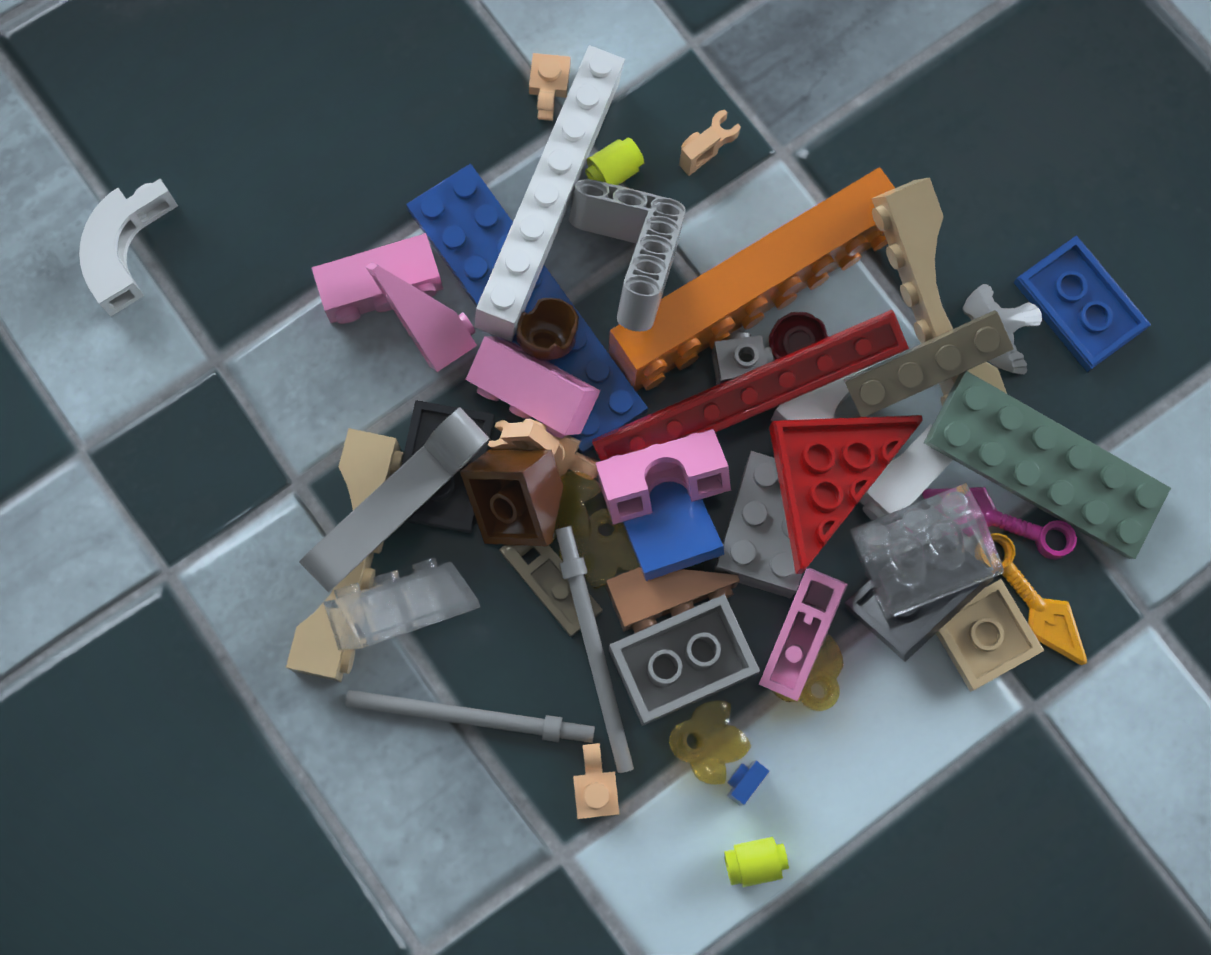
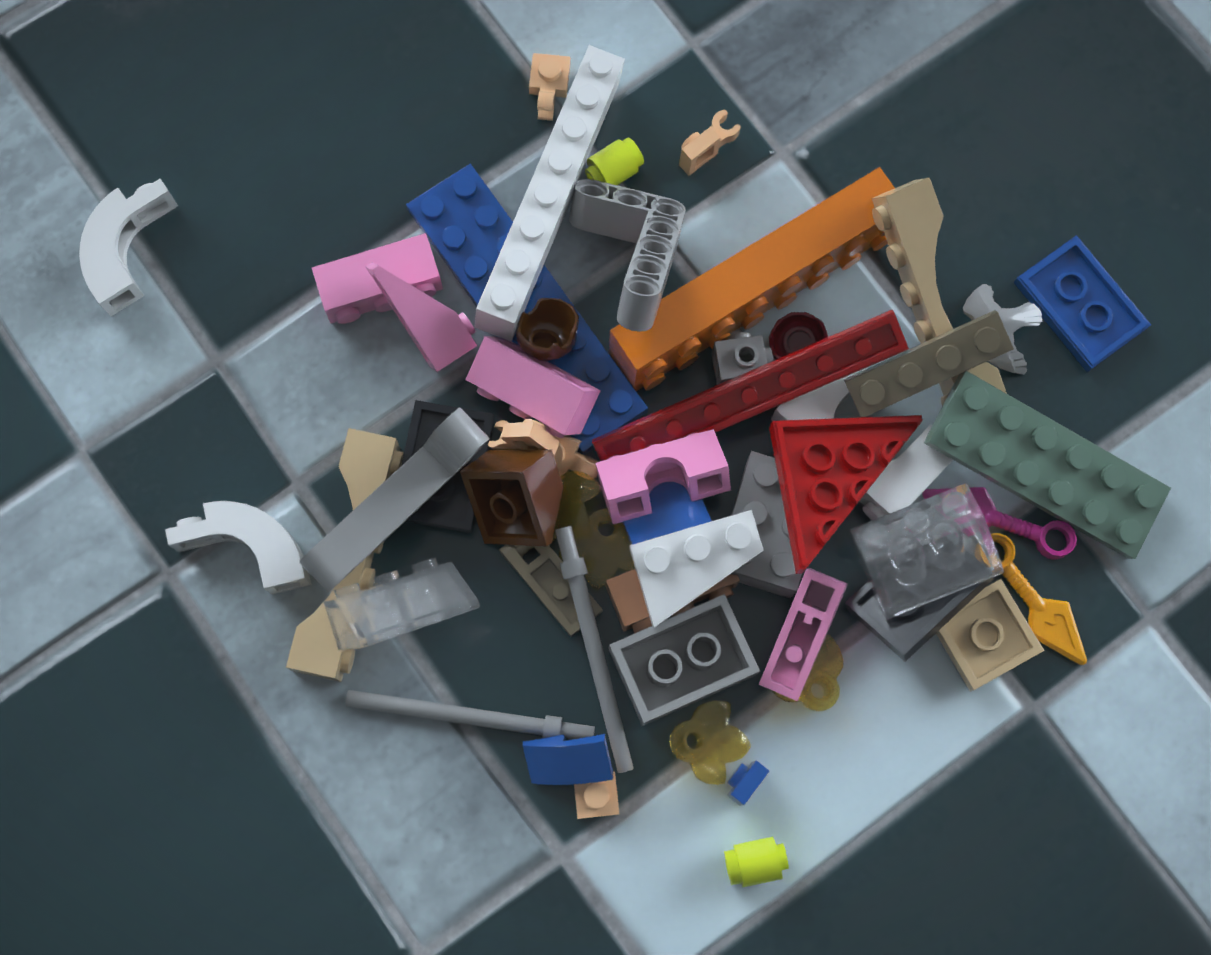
none -> white arch [165,501,312,594]
none -> blue slope [523,734,613,785]
none -> white wing [629,510,764,627]

